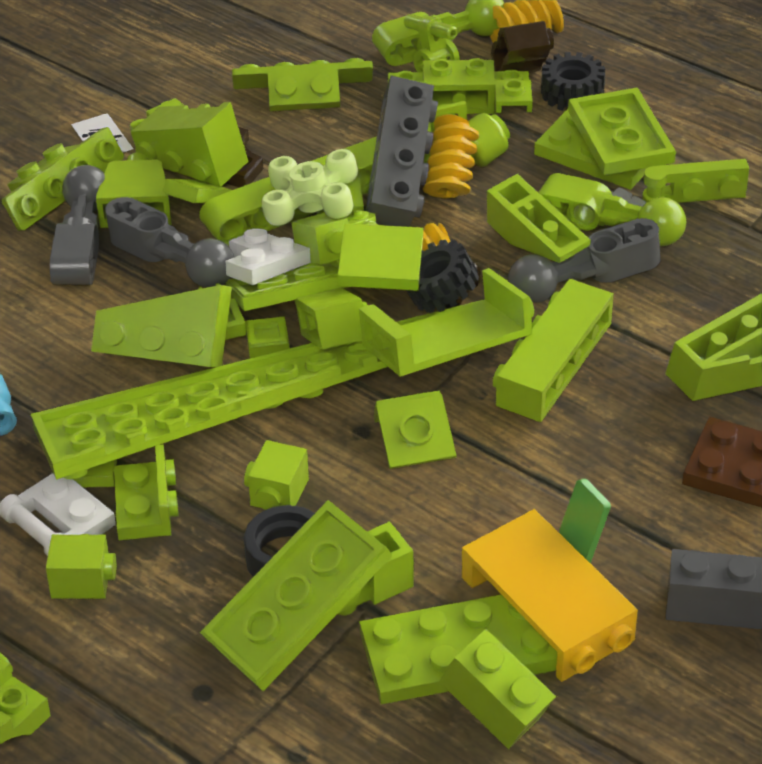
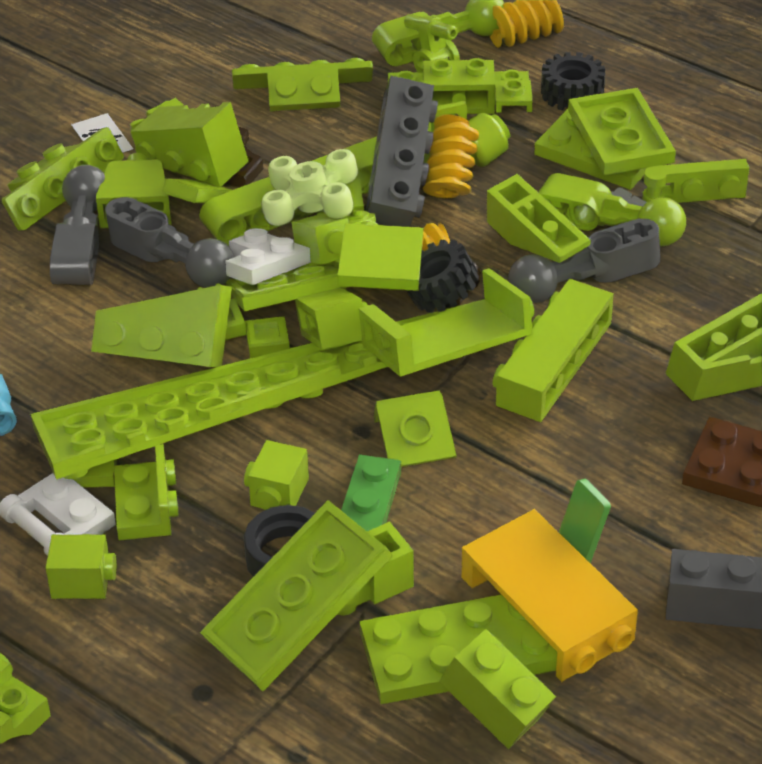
dark brown brick [491,21,554,73] -> none
none -> bright green plate [341,454,401,531]

